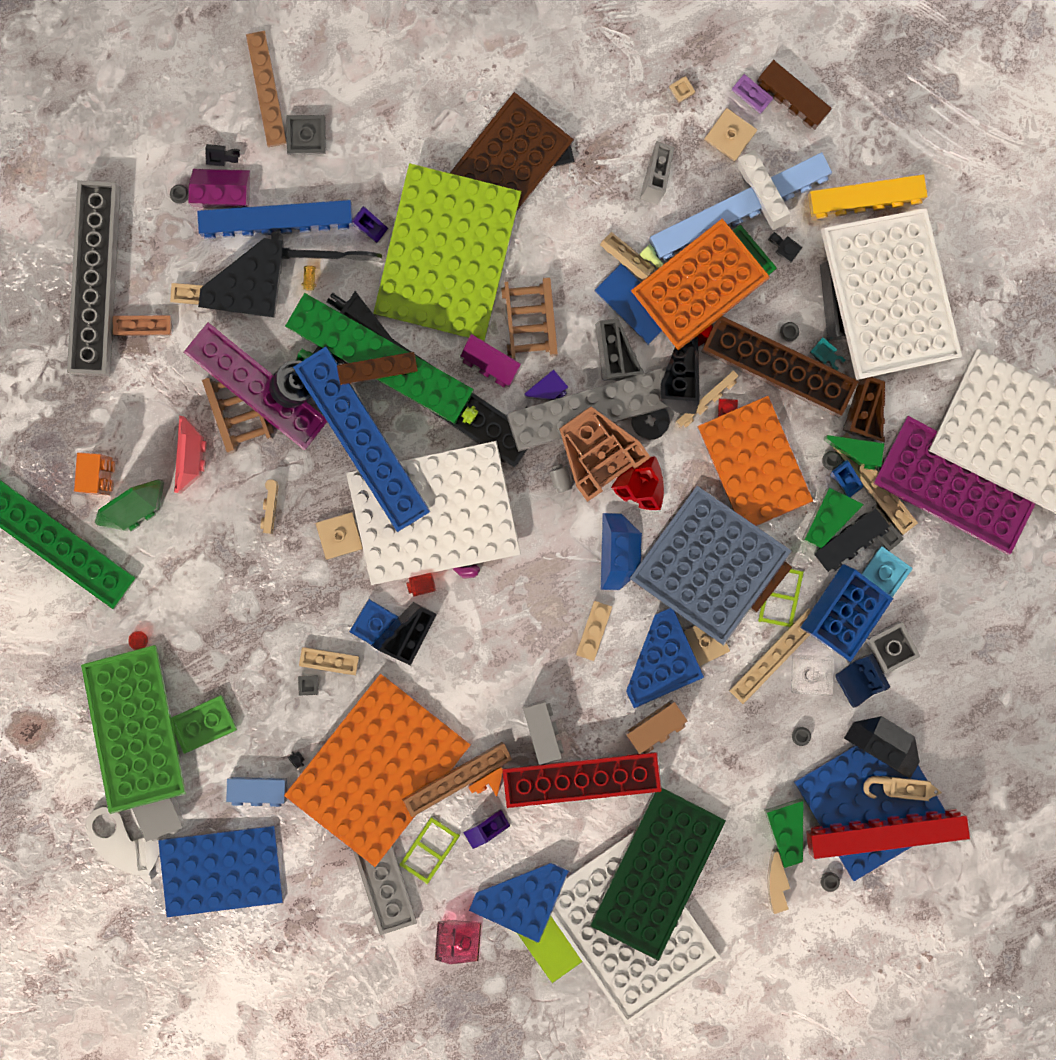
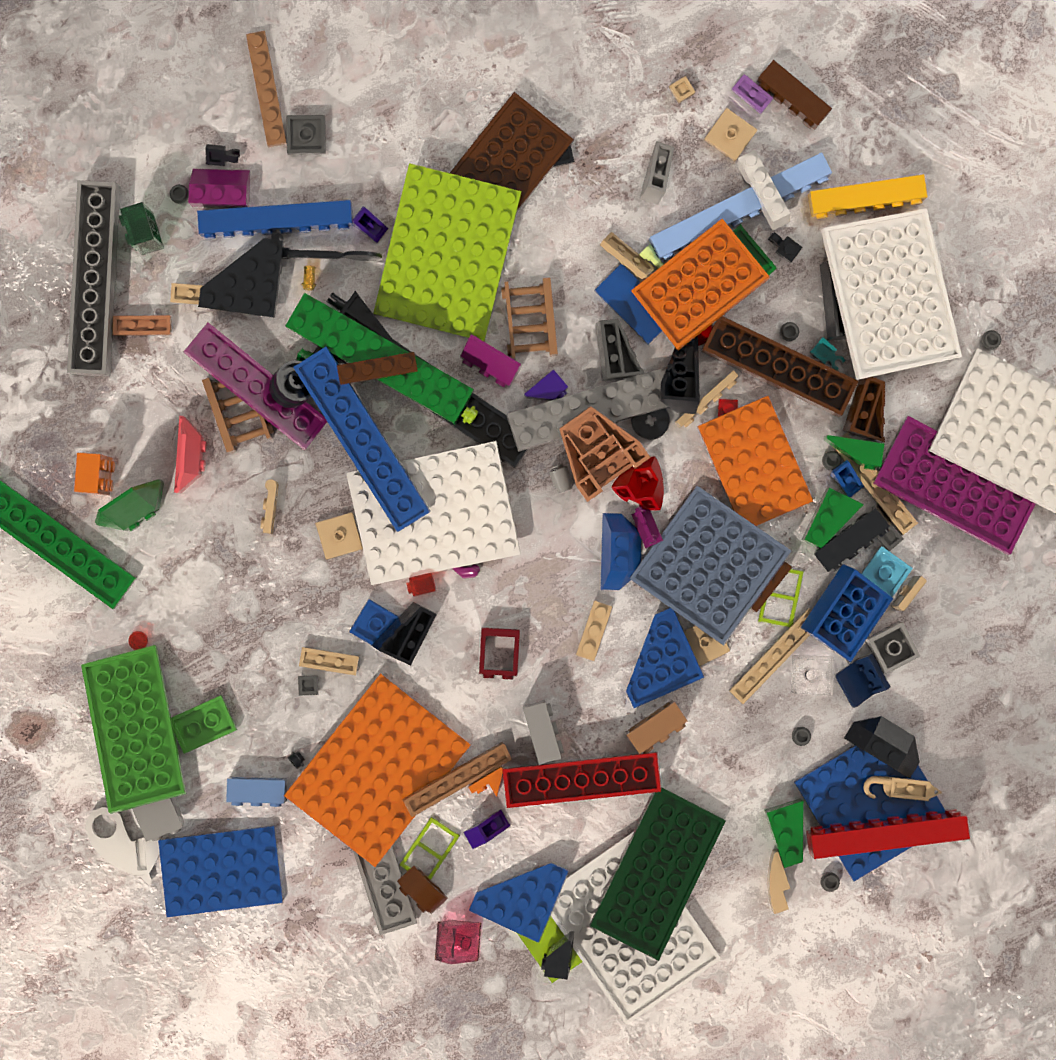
none -> clear green brick [119,202,164,255]
none -> reddish brown brick [397,866,448,914]
none -> dark red window [479,627,520,680]
none -> black slope [541,931,574,980]
none -> magenta hinge [631,507,663,548]
none -> tan plate [891,576,927,611]
none -> dark grey plate [982,330,1001,350]

